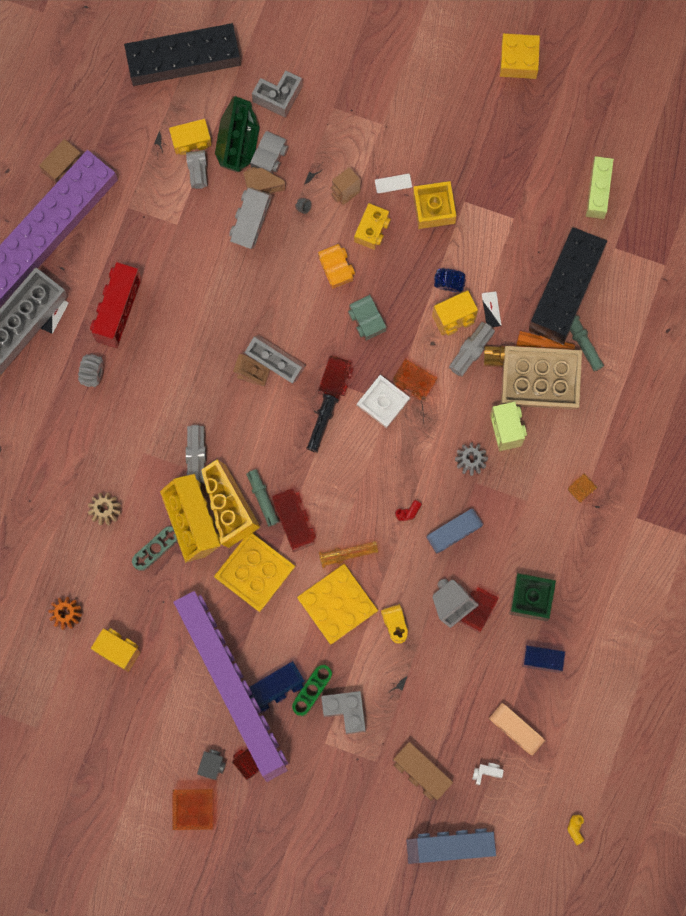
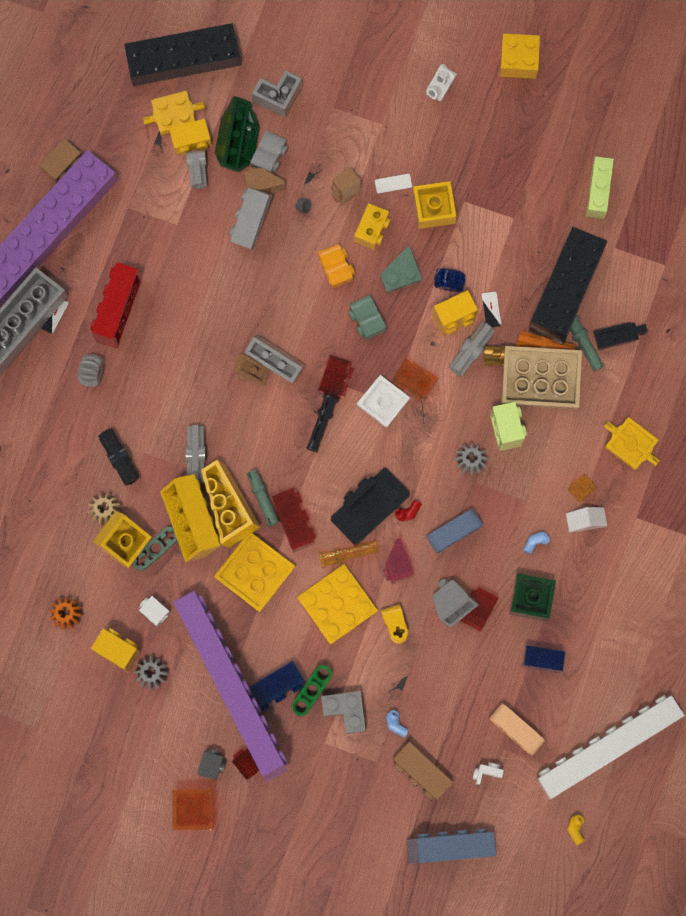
none -> yellow brick [92,511,151,568]
none -> black piece [98,428,140,486]
none -> light grey gear [134,656,168,690]
none -> white brick [139,596,171,628]
none -> yellow plate [143,90,205,135]
none -> black bracket [331,468,410,545]
none -> sand green wing [380,246,422,293]
none -> clear pink slope [383,538,414,584]
none -> light blue arm [386,710,409,738]
none -> white hips [426,64,457,102]
none -> light blue arm [523,531,550,554]
none -> white brick [536,695,684,800]
none -> white slope [566,507,607,533]
none -> black hinge [593,322,648,351]
none -> yellow plate [604,417,660,471]

